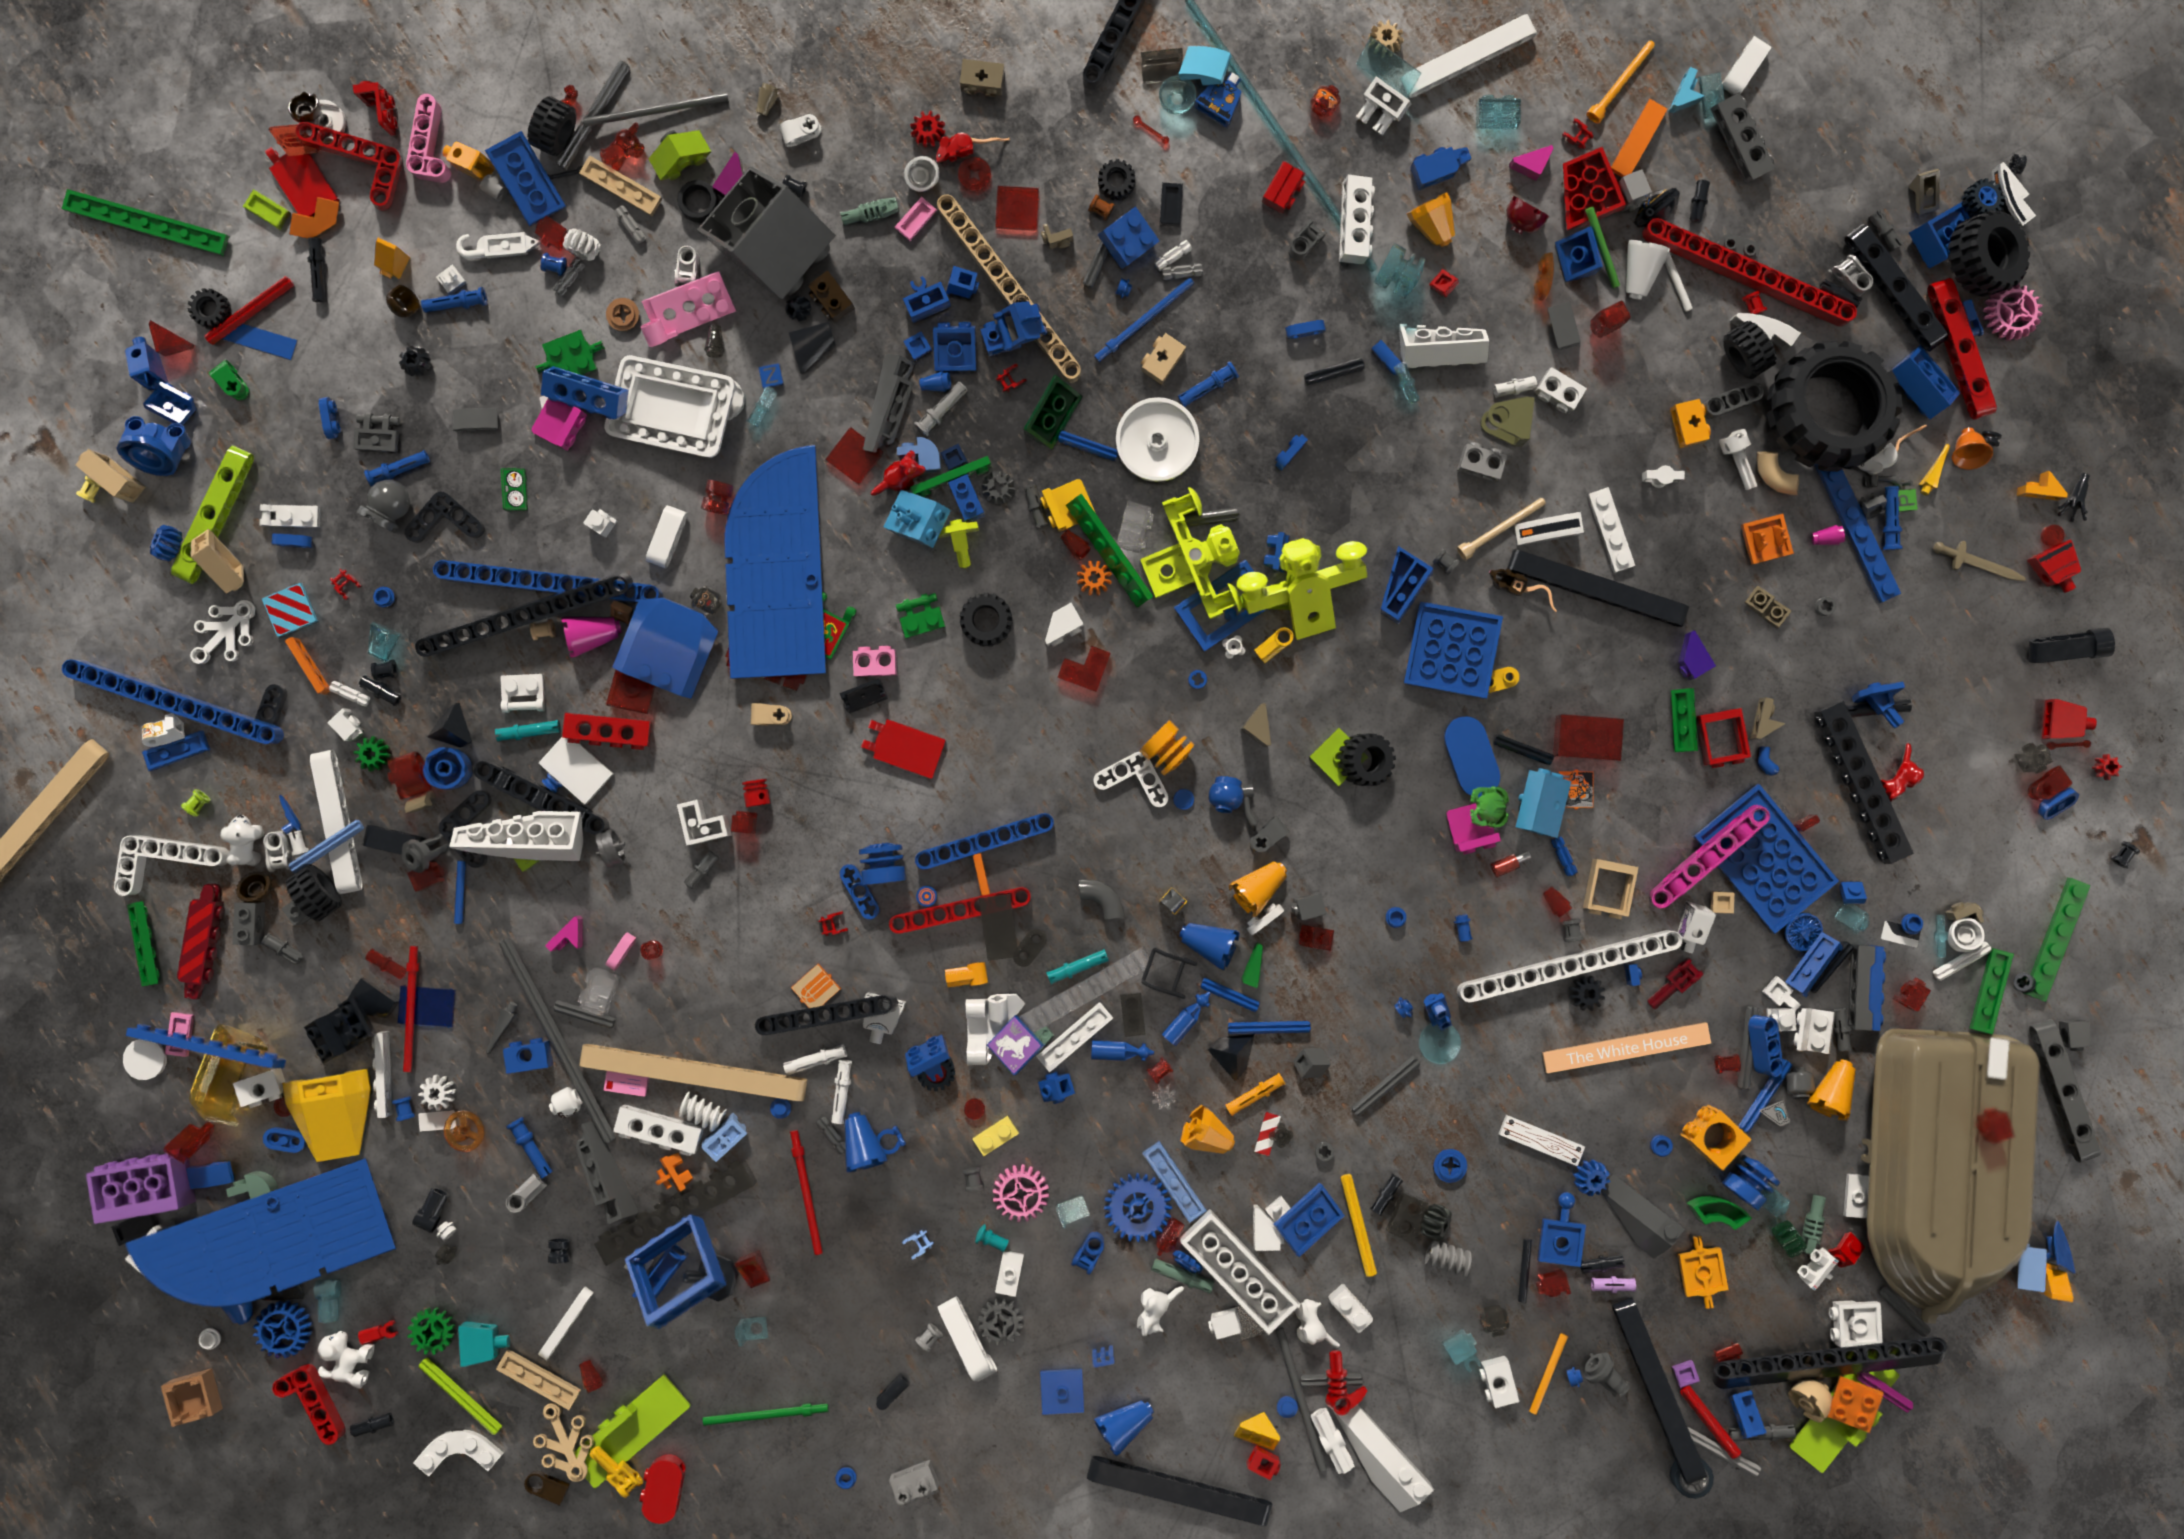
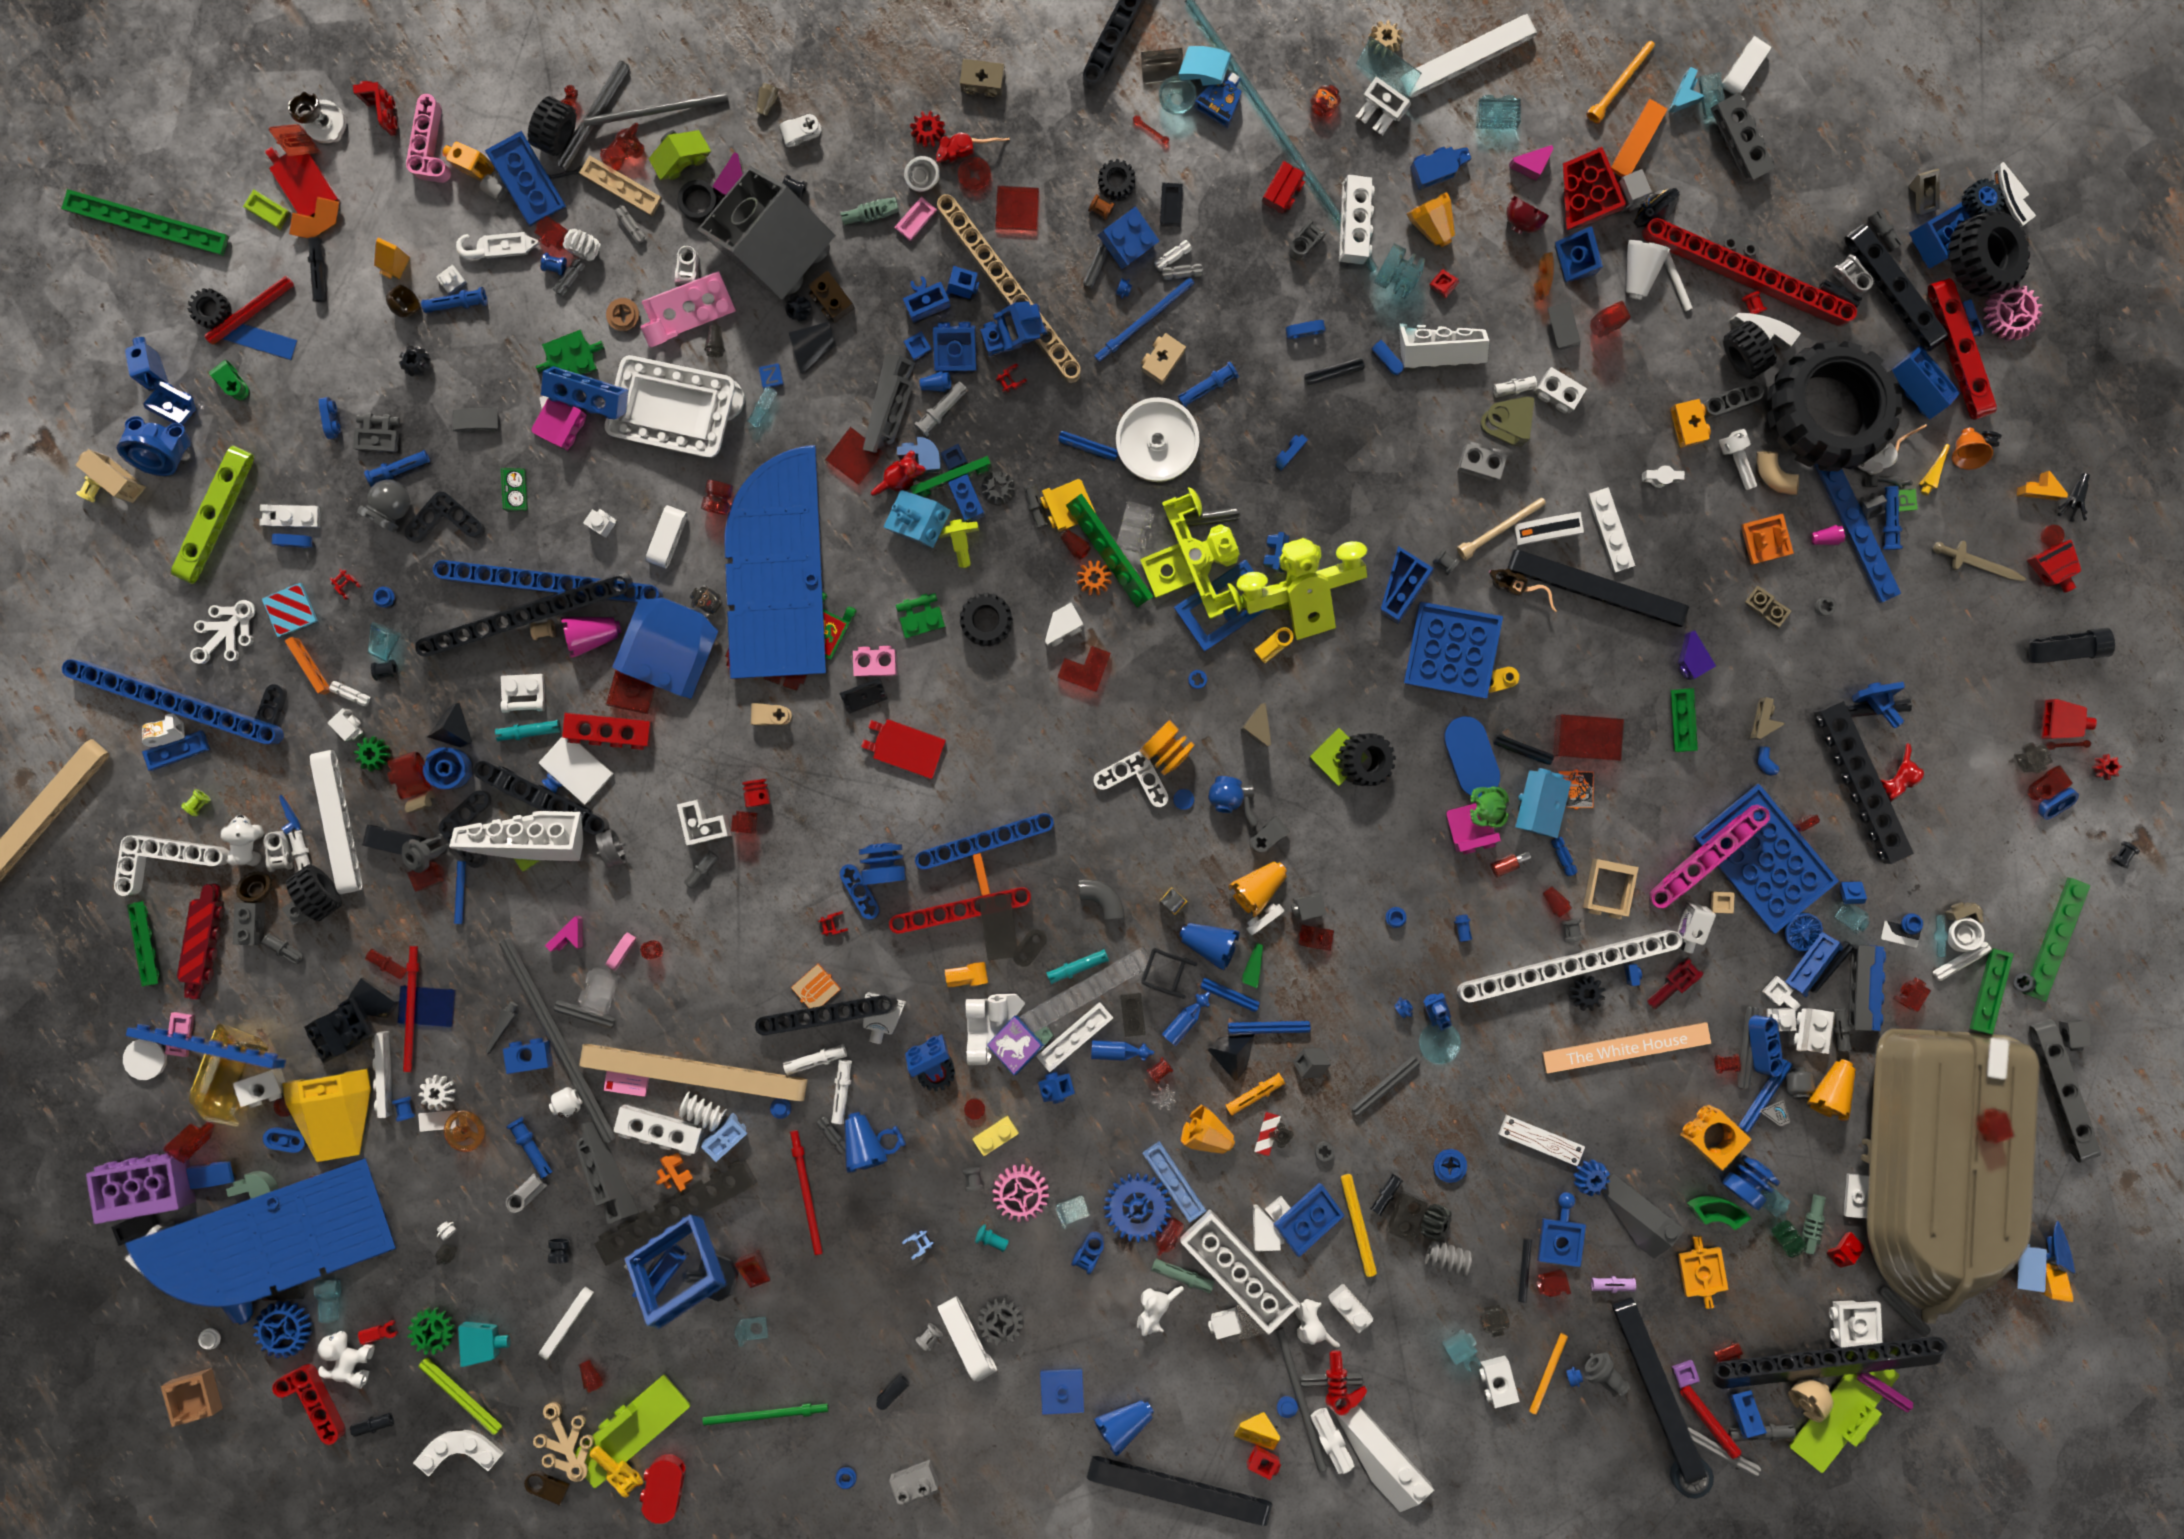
clear red slope [149,320,195,356] -> none
blue gear [150,524,183,561] -> none
tan window [191,529,244,594] -> none
medium blue axle [289,820,364,873] -> none
red beam [295,122,403,211] -> none
black pin [359,675,402,706] -> none
black piece [412,1187,449,1233] -> none
tan plate [496,1349,581,1410] -> none
medium nougat tile [611,600,633,624] -> none
blue tile [916,886,938,907] -> none
white plate [995,1250,1024,1297] -> none
dark green slope [1023,375,1082,450] -> none
dark tan bracket [1041,224,1074,249] -> none
blue tile [1092,1345,1115,1368] -> none
blue gear [1172,1250,1203,1274] -> none
white plate [1222,635,1245,659] -> none
clear light blue axle [1394,362,1419,404] -> none
red piece [1562,118,1594,149] -> none
black pin [1580,1254,1625,1274] -> none
bright green bar [1585,207,1620,288] -> none
blue tile [1650,1135,1673,1157] -> none
black axle [1689,180,1710,223] -> none
red window [1696,708,1751,768] -> none
white hips [1797,1247,1839,1290] -> none
orange plate [1827,1376,1883,1433] -> none
black bush [2008,154,2027,174] -> none

